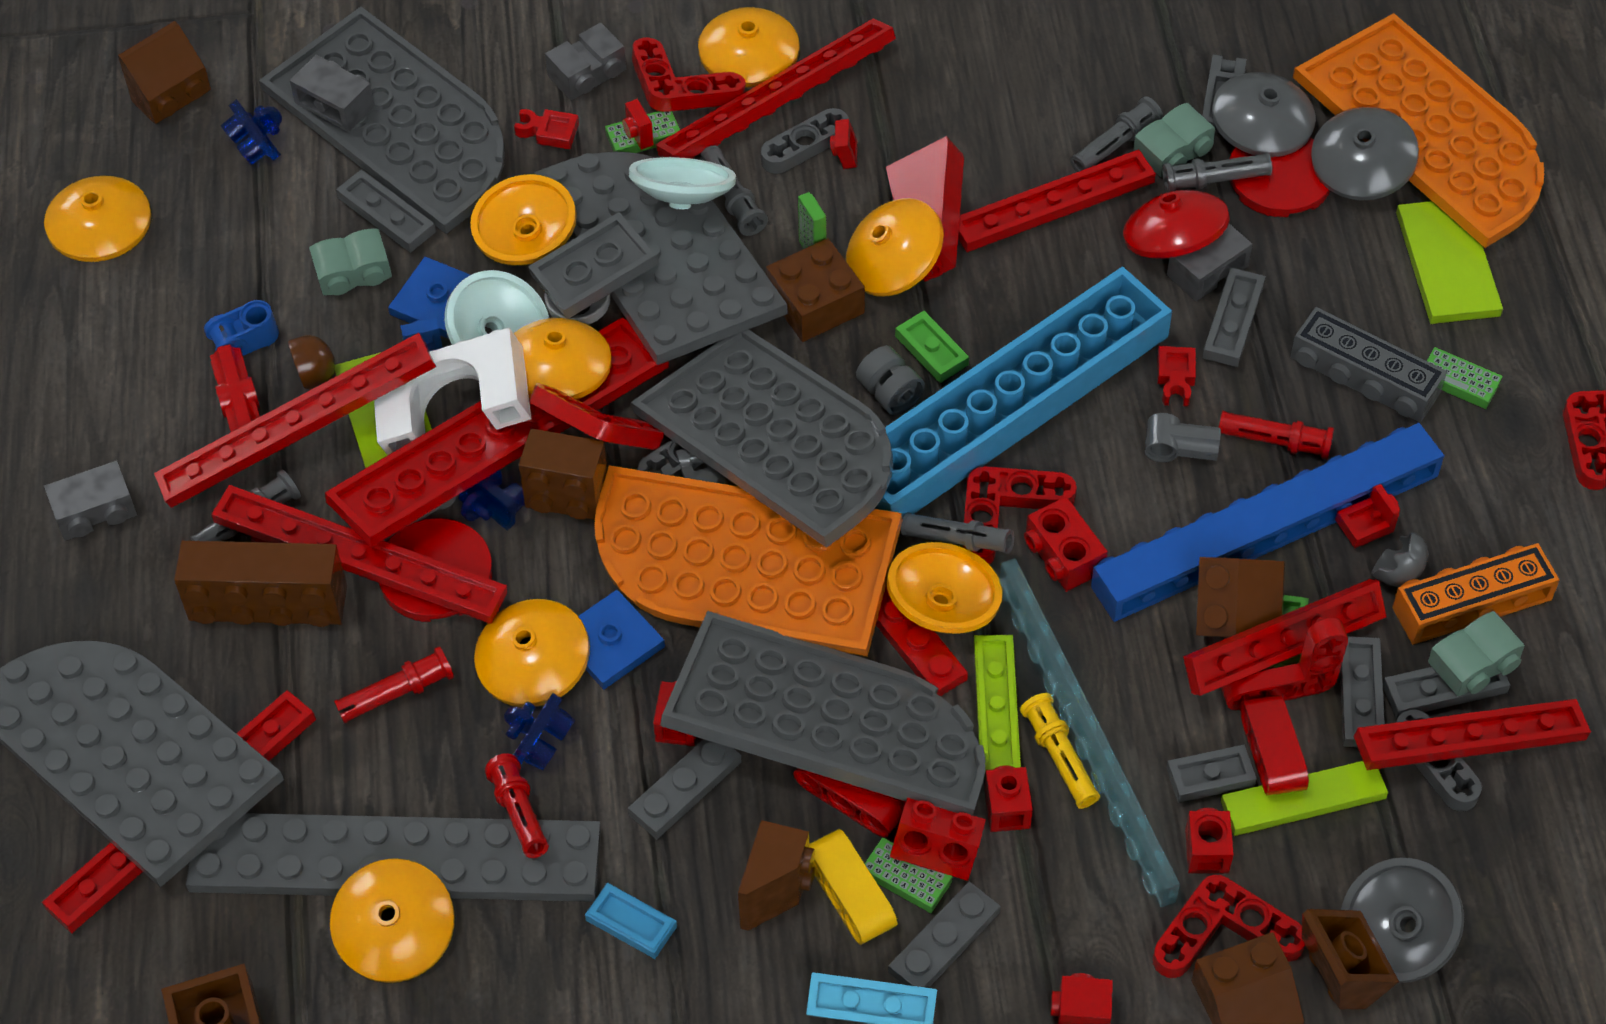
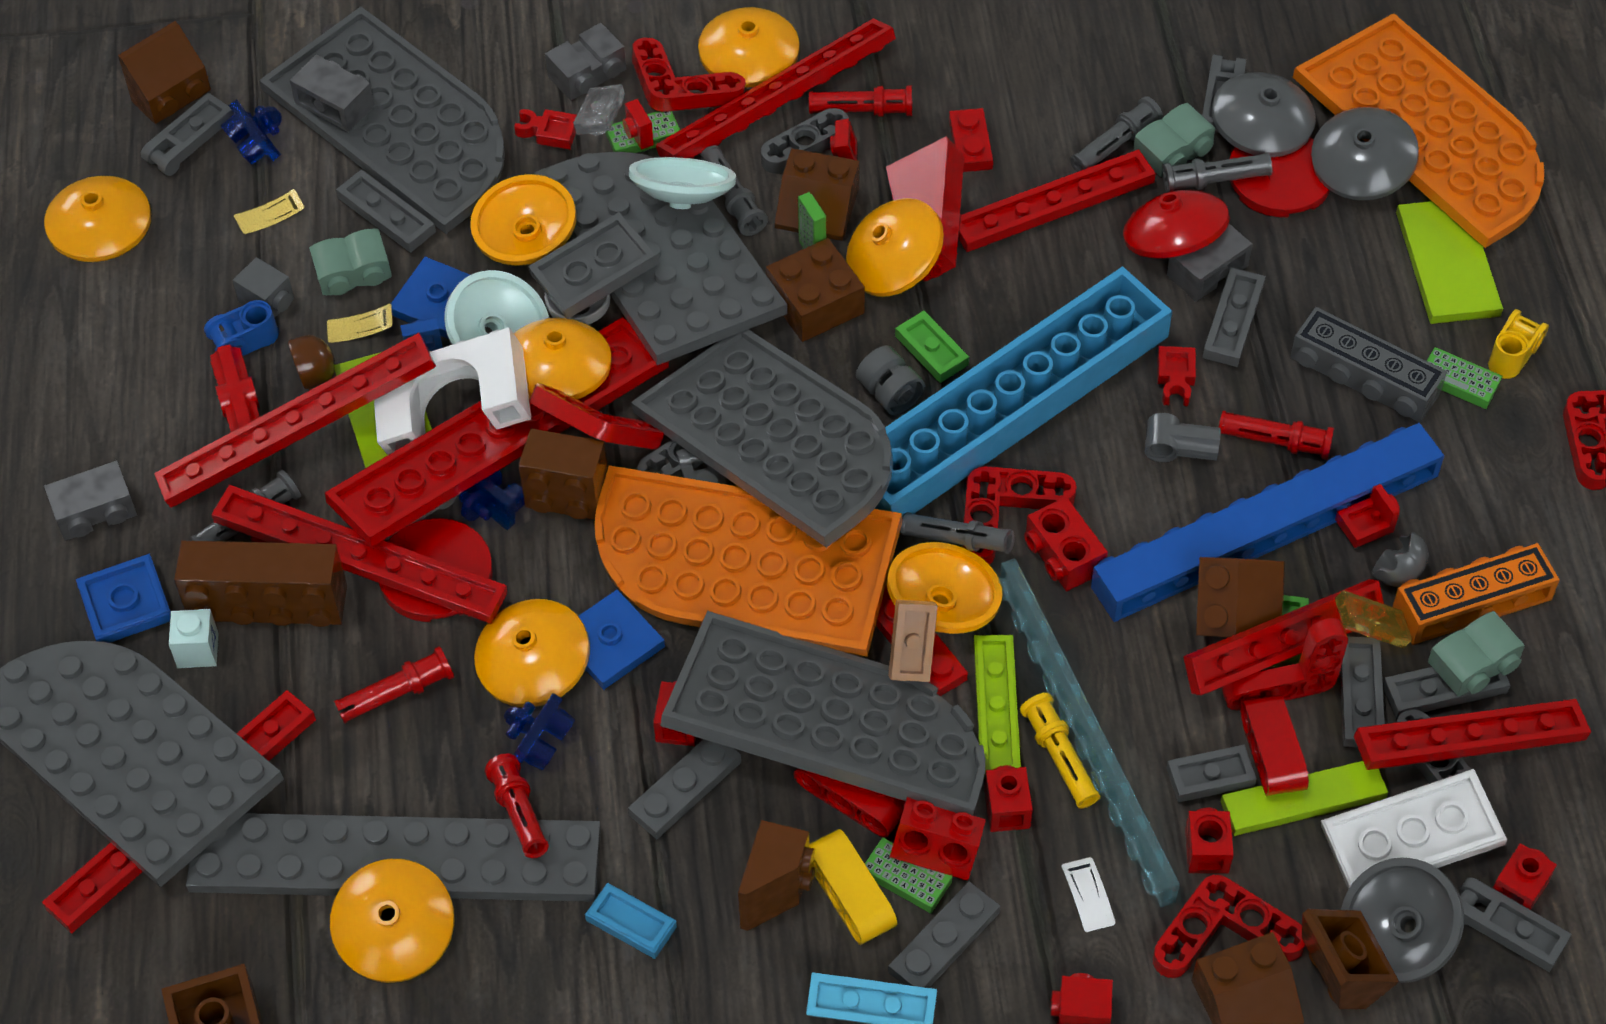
none -> blue plate [76,553,171,643]
none -> dark grey plate [141,93,235,176]
none -> light aqua brick [169,609,219,668]
none -> dark grey brick [233,257,294,318]
none -> clear yellow sticker [234,189,304,234]
none -> clear yellow sticker [327,304,393,343]
none -> clear plate [573,84,626,135]
none -> reddish brown slope [775,148,860,241]
none -> red pin [809,85,912,117]
none -> medium nougat plate [888,600,938,682]
none -> red plate [949,108,993,172]
none -> white sticker [1062,857,1115,932]
none -> white tile [1321,769,1507,890]
none -> clear yellow plate [1335,590,1412,648]
none -> dark grey plate [1460,877,1572,973]
none -> yellow piece [1488,309,1549,379]
none -> red brick [1493,843,1557,910]

